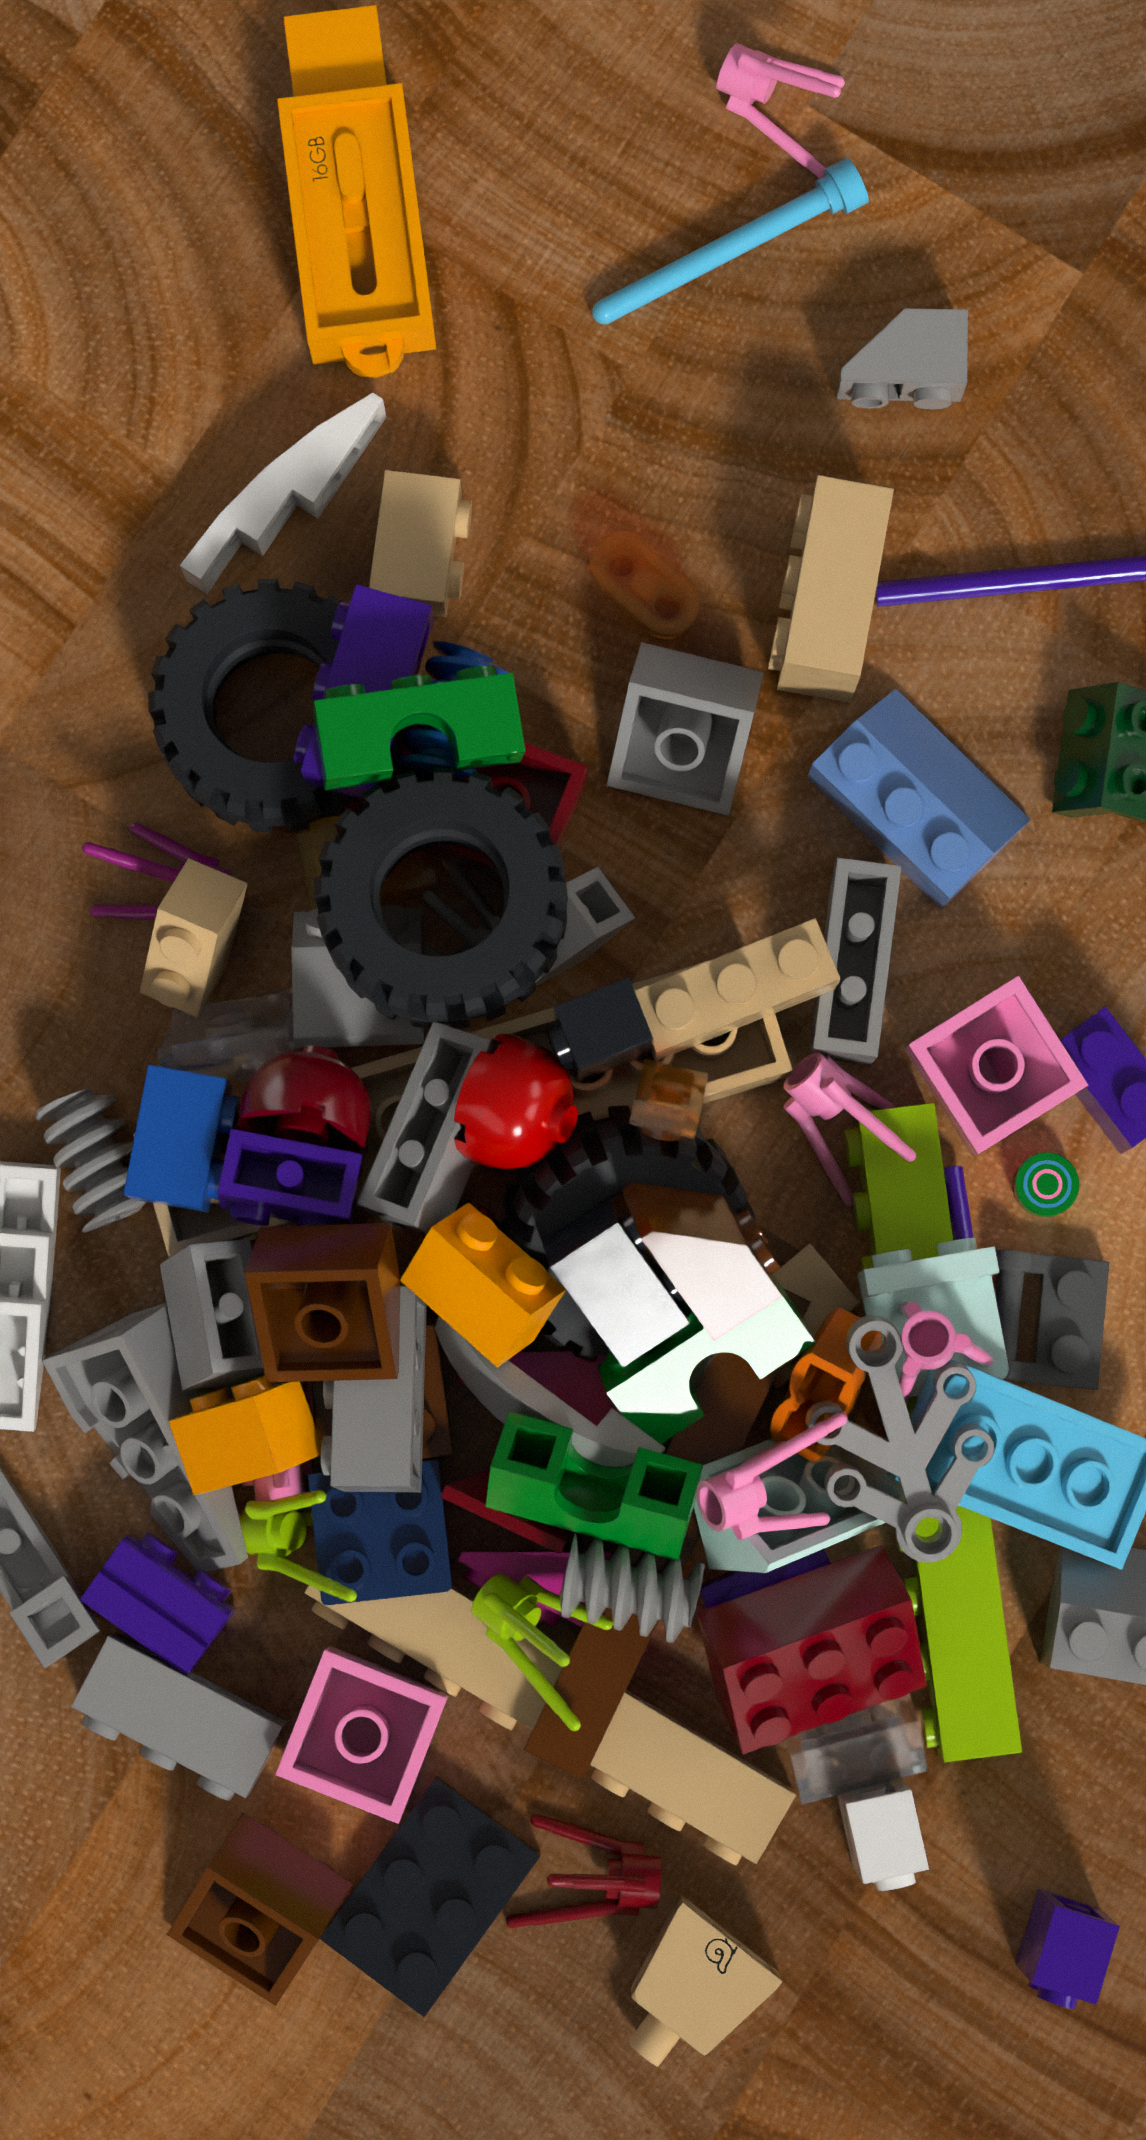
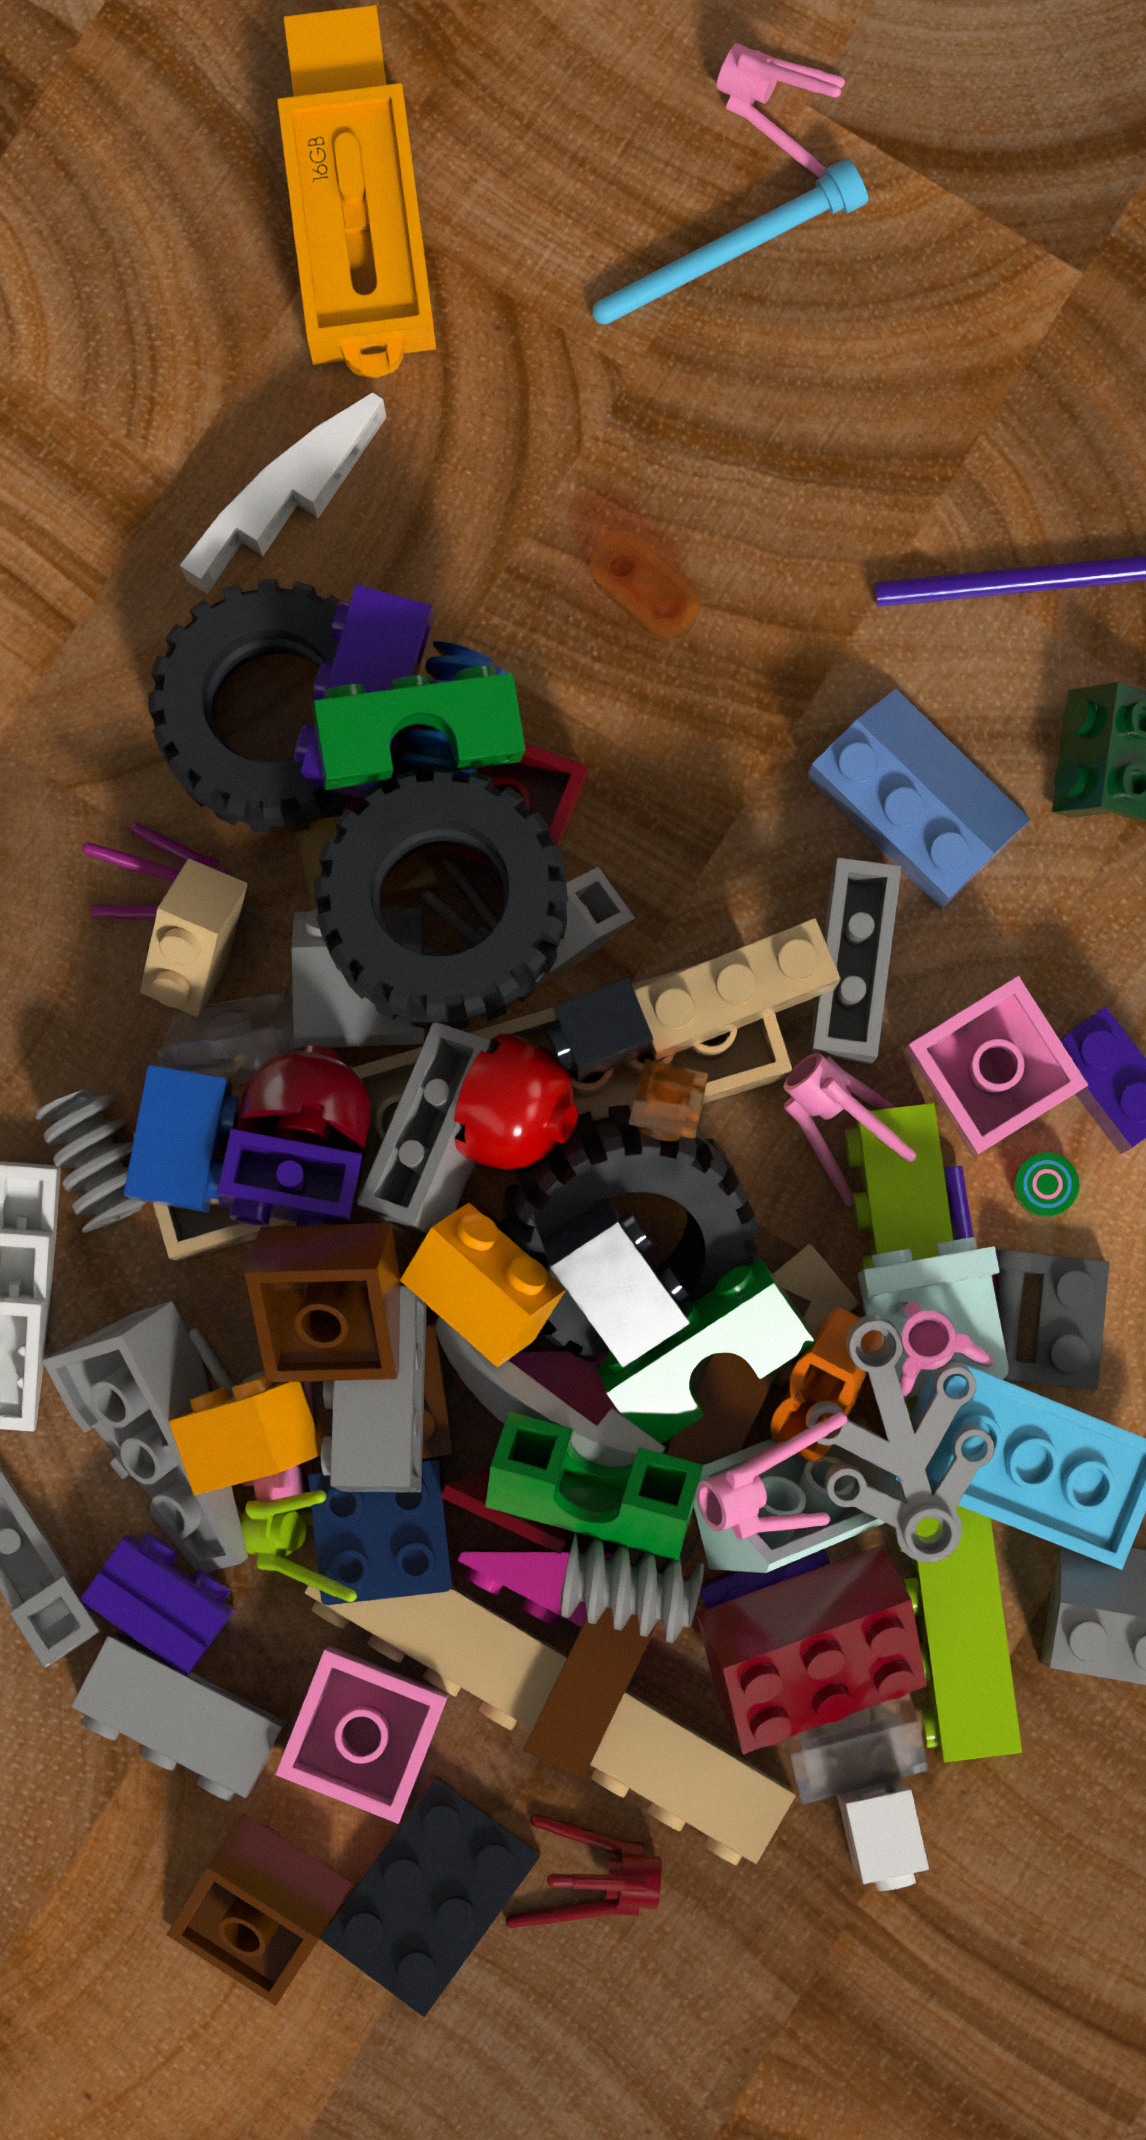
light grey brick [160,1239,264,1391] -> none
tan brick [369,470,472,617] -> none
lime plant [471,1572,613,1731] -> none
light grey slope [607,642,764,816] -> none
slope [621,1182,783,1341] -> none
tan torso [627,1895,783,2067] -> none
tan brick [768,475,894,703] -> none
light grey slope [836,308,968,410] -> none
dark purple brick [1015,1889,1120,2009] -> none

